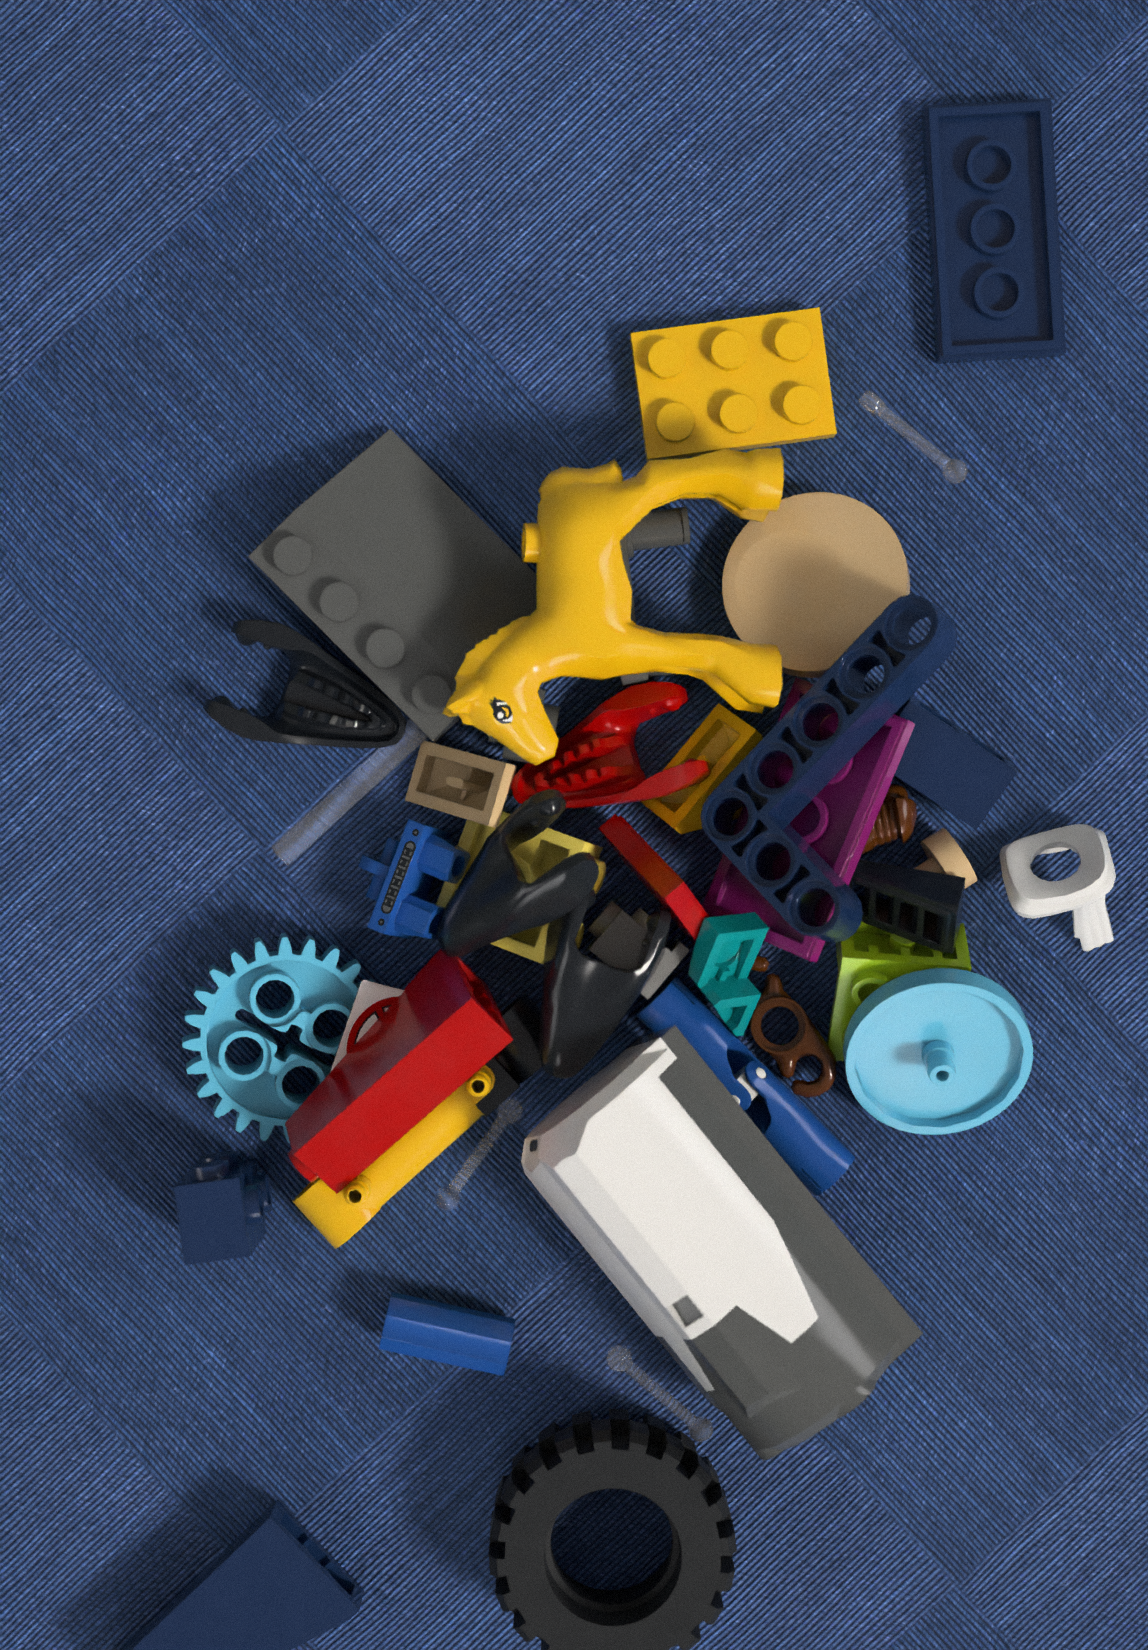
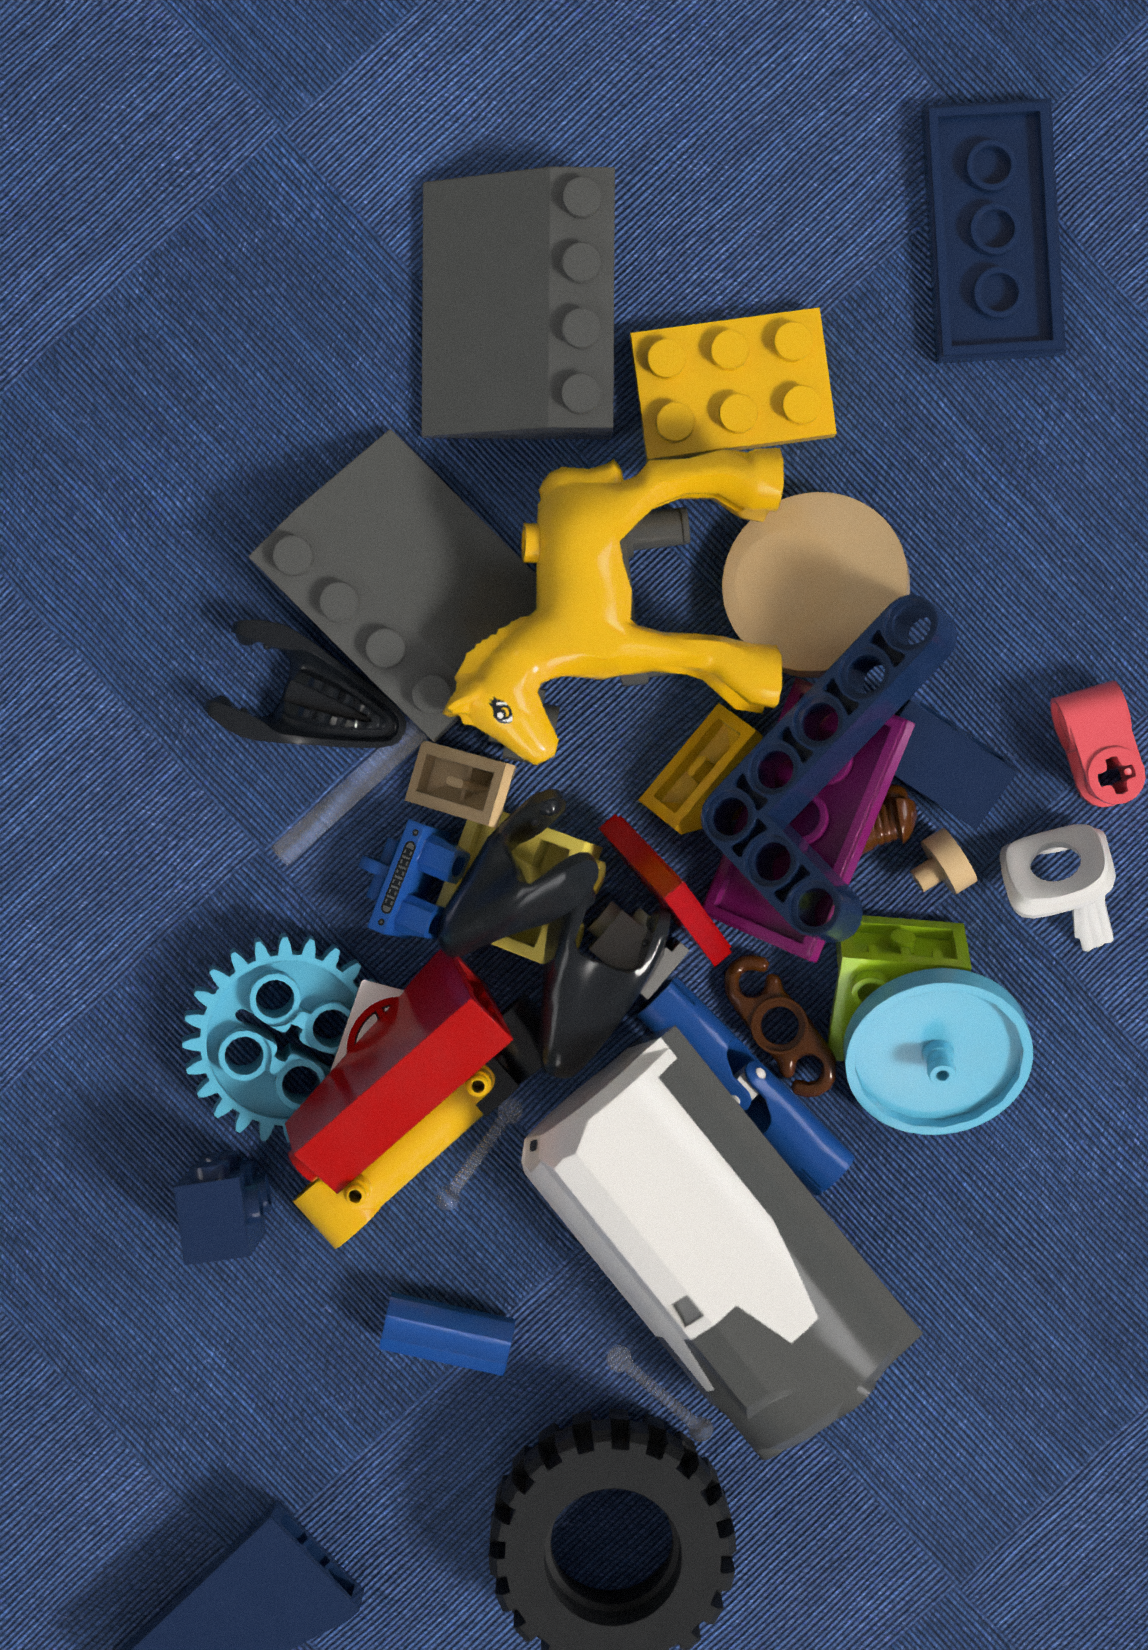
red animal [511,681,711,808] -> none
teal slope [688,912,769,1037] -> none
black slope [849,860,966,954] -> none
clear hinge [858,390,968,484] -> none
none -> dark grey slope [422,166,615,440]
none -> coral piece [1050,680,1146,807]

